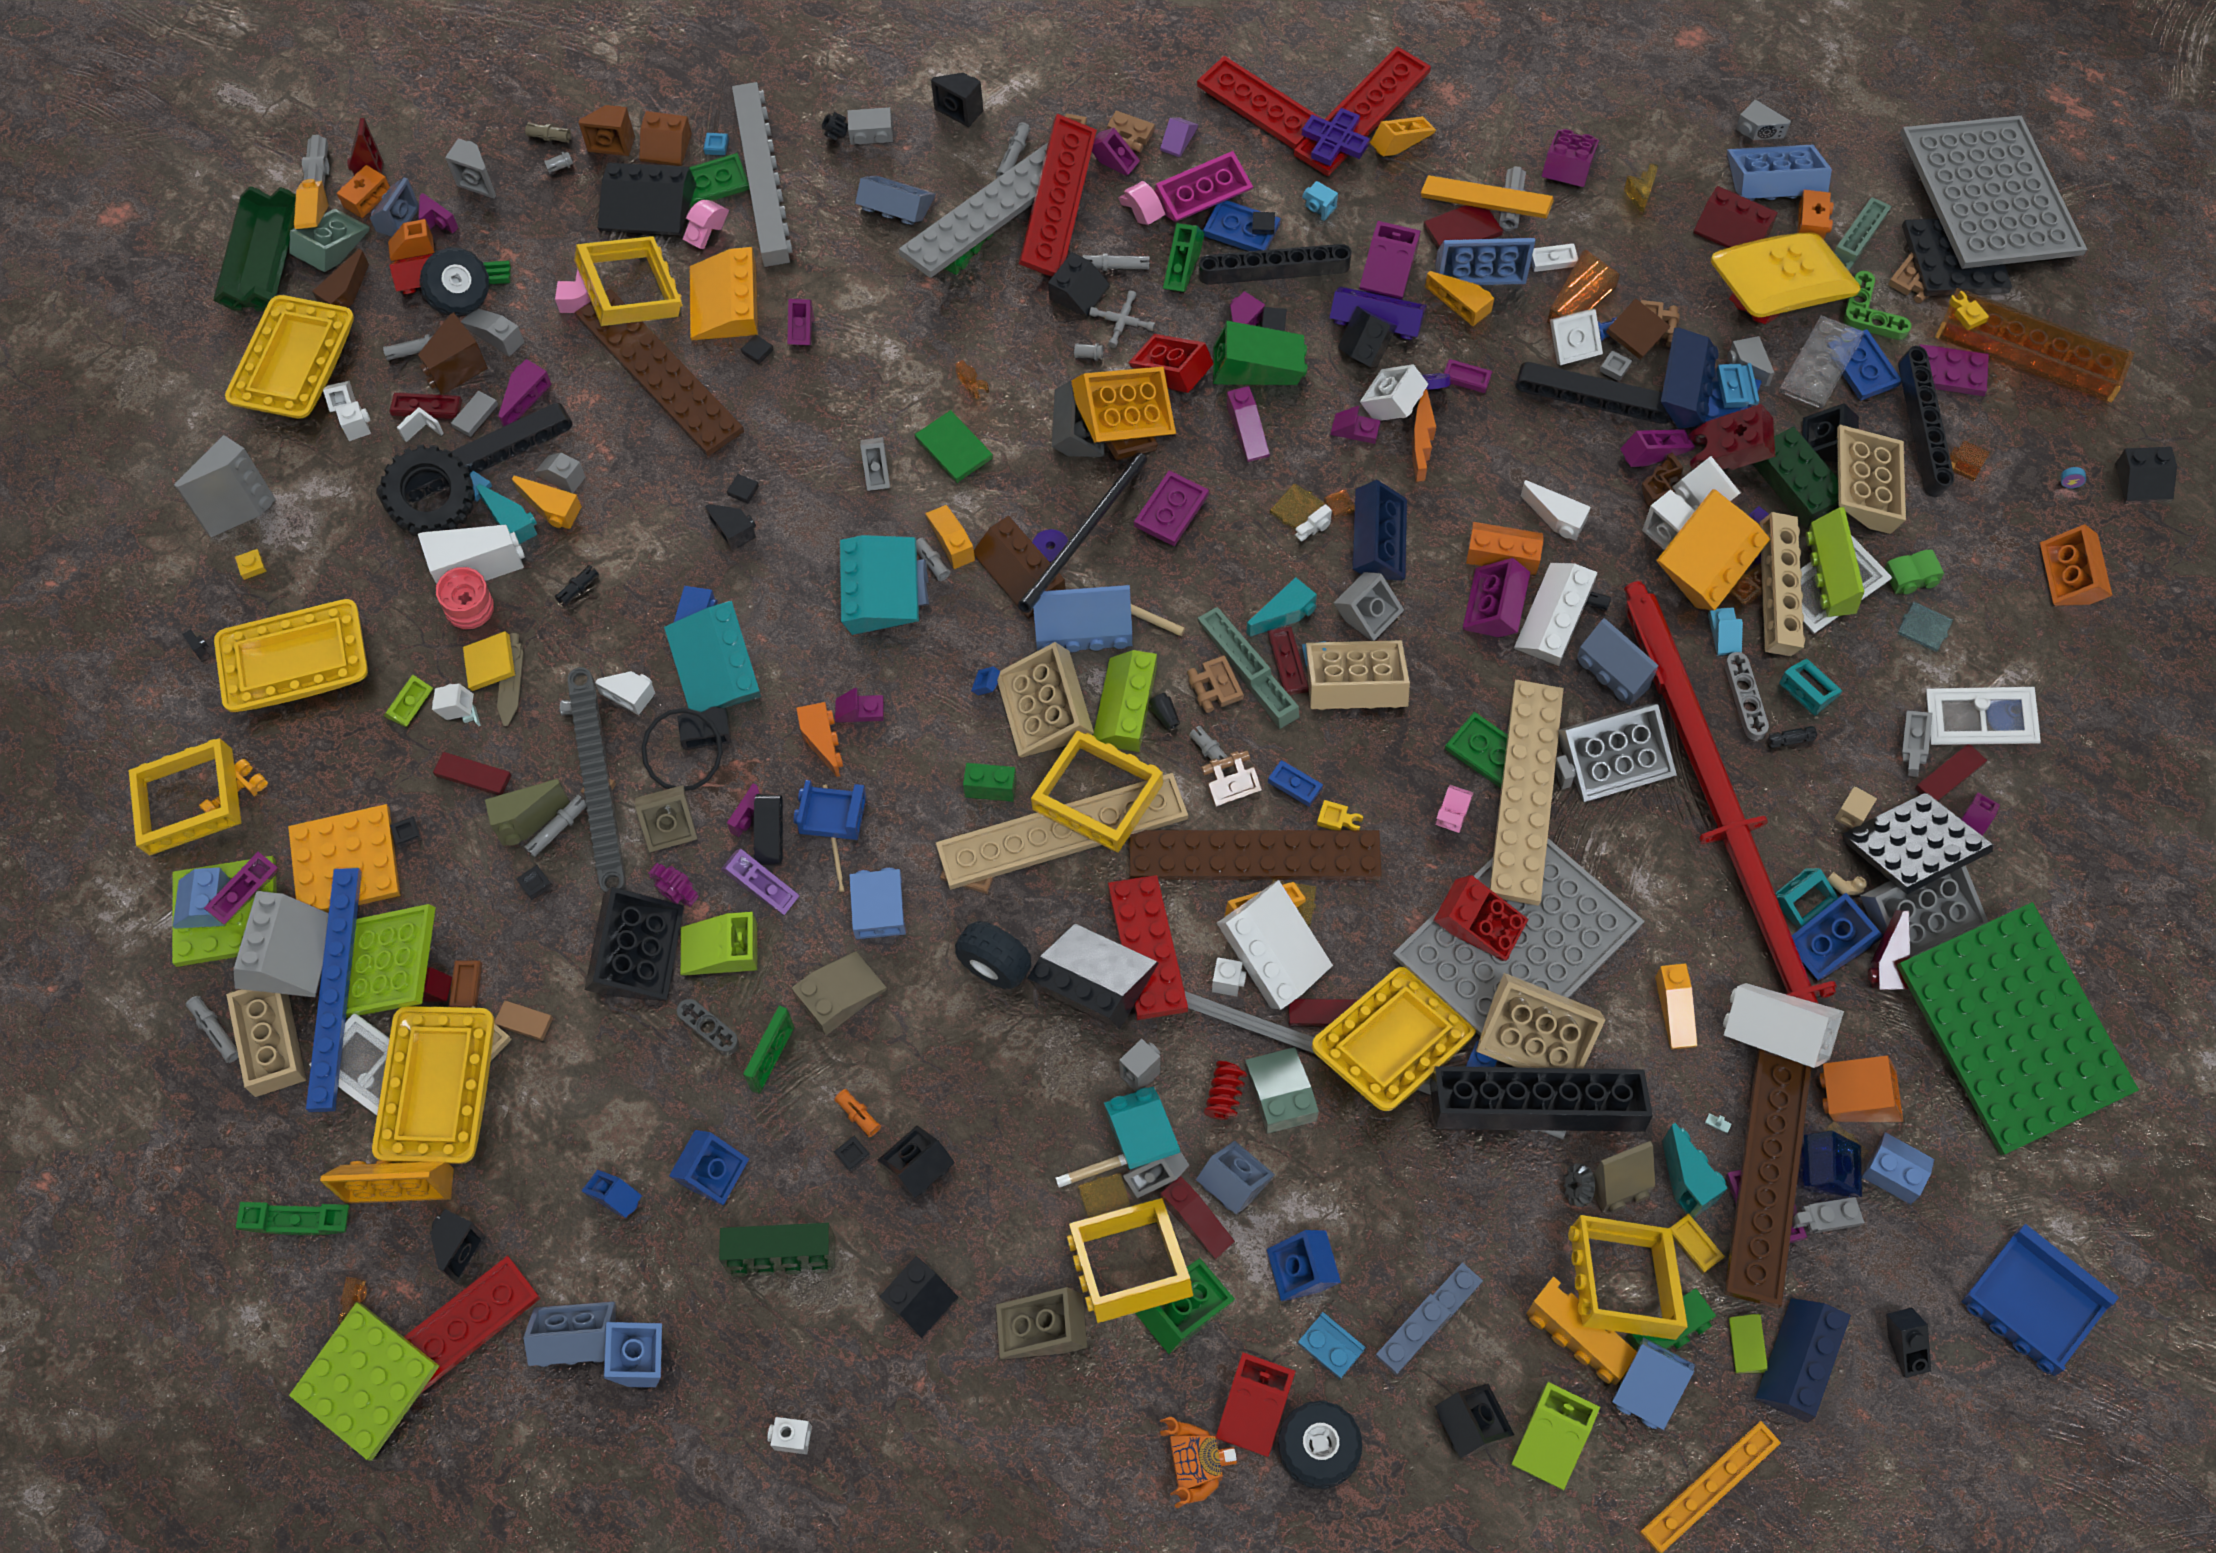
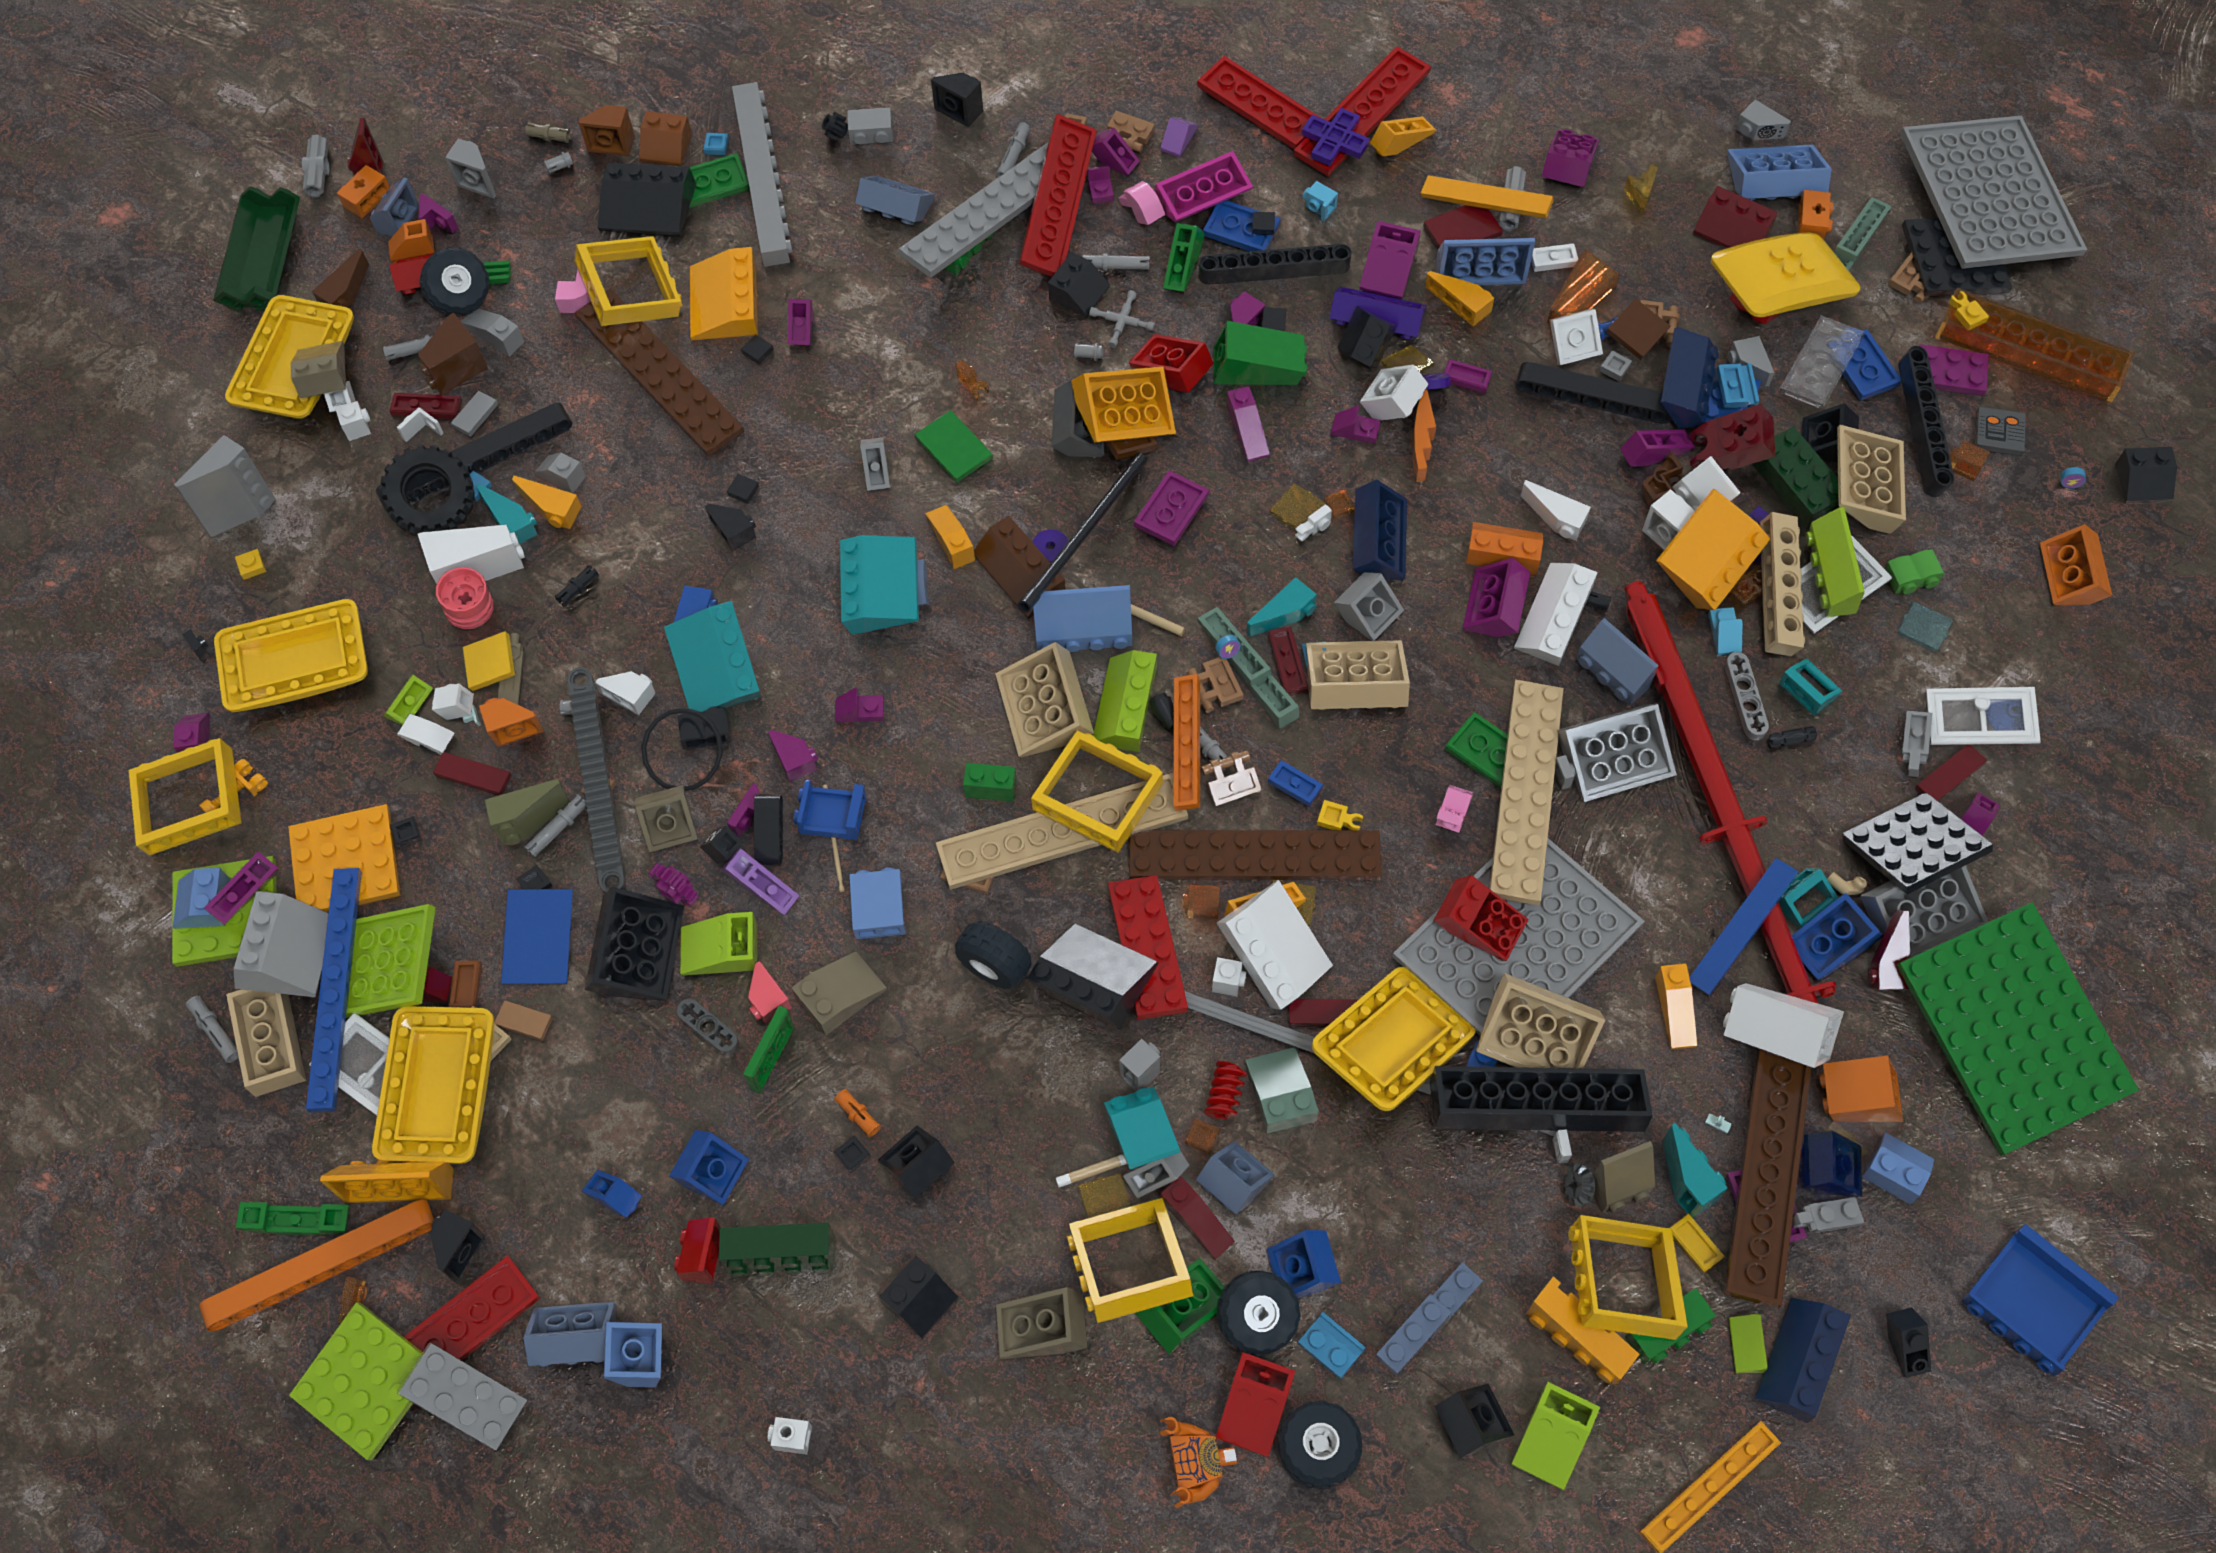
sand green slope [289,209,370,272] -> none
light orange slope [294,179,329,229] -> none
magenta slope [498,359,552,427] -> none
bright pink brick [683,200,729,249] -> none
orange slope [796,702,843,777] -> none
light grey pin [916,538,951,581] -> none
blue plate [971,666,1000,695] -> none
medium blue panel [1612,1337,1695,1430] -> none
tan panel [1835,787,1877,829] -> none
bright green beam [1843,271,1911,340] -> none
none -> magenta slope [173,713,210,753]
none -> orange beam [199,1199,434,1332]
none -> dark tan slope [291,341,346,398]
none -> white slope [397,714,455,755]
none -> light grey brick [397,1343,527,1450]
none -> orange slope [479,698,544,747]
none -> blue sticker [501,889,573,984]
none -> red slope [674,1217,721,1285]
none -> black brick [700,825,744,864]
none -> coral slope [748,961,792,1026]
none -> magenta slope [768,730,818,782]
none -> magenta slope [1086,165,1114,204]
none -> orange plate [1173,674,1200,811]
none -> clear orange brick [1183,884,1220,919]
none -> clear orange tile [1185,1118,1220,1154]
none -> tile [1215,635,1241,659]
none -> black wheel [1216,1270,1301,1355]
none -> clear yellow piece [1381,345,1435,374]
none -> white tile [1553,1129,1572,1164]
none -> blue tile [1689,858,1798,997]
none -> dark grey tile [1975,406,2026,456]

